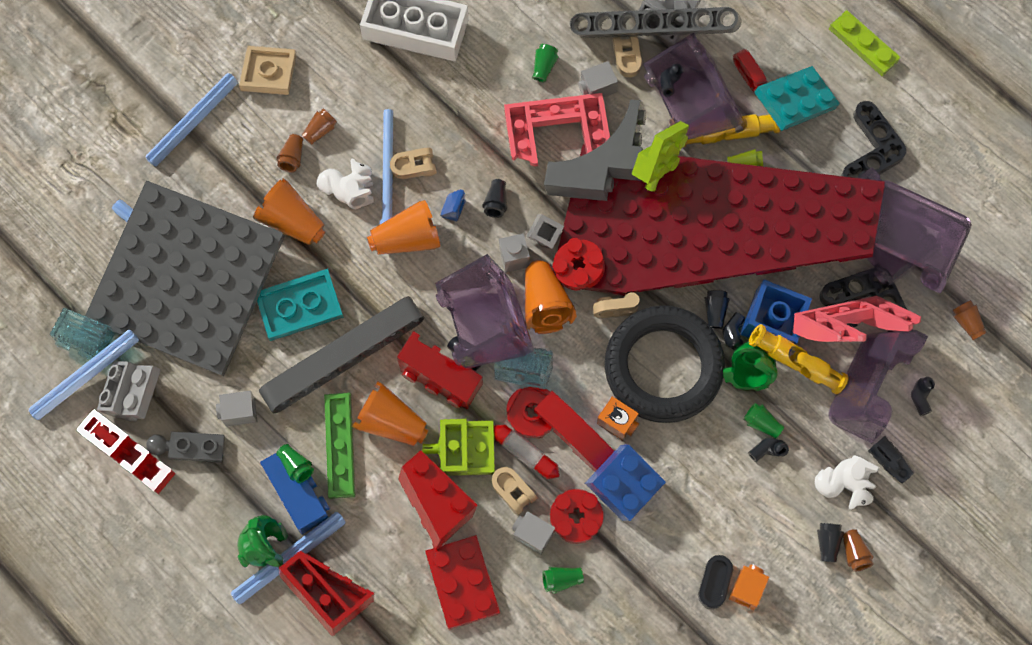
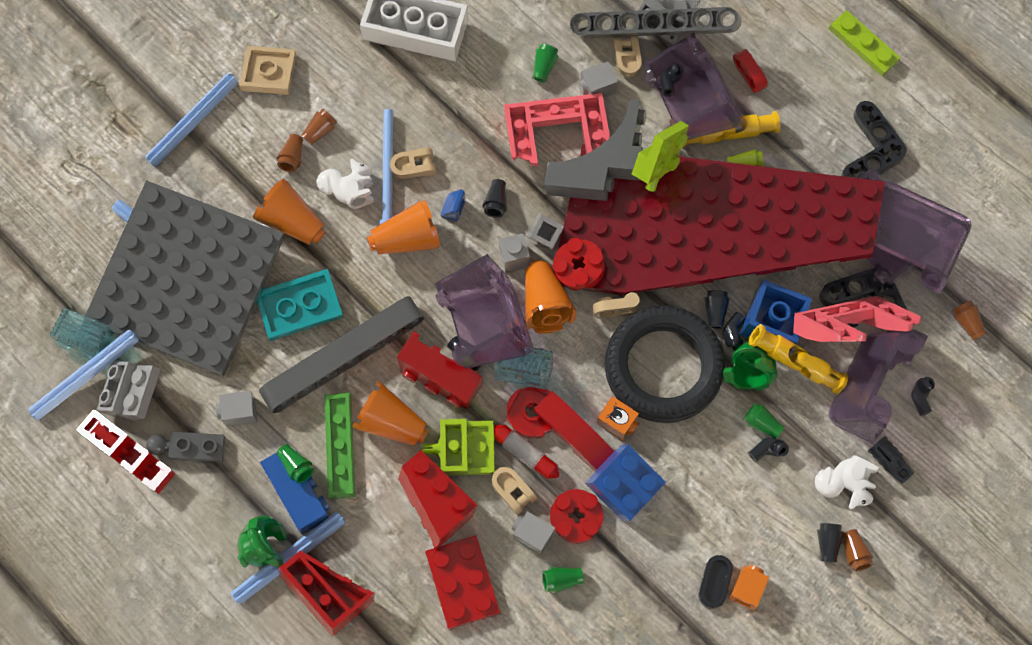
teal plate [754,66,840,131] -> none

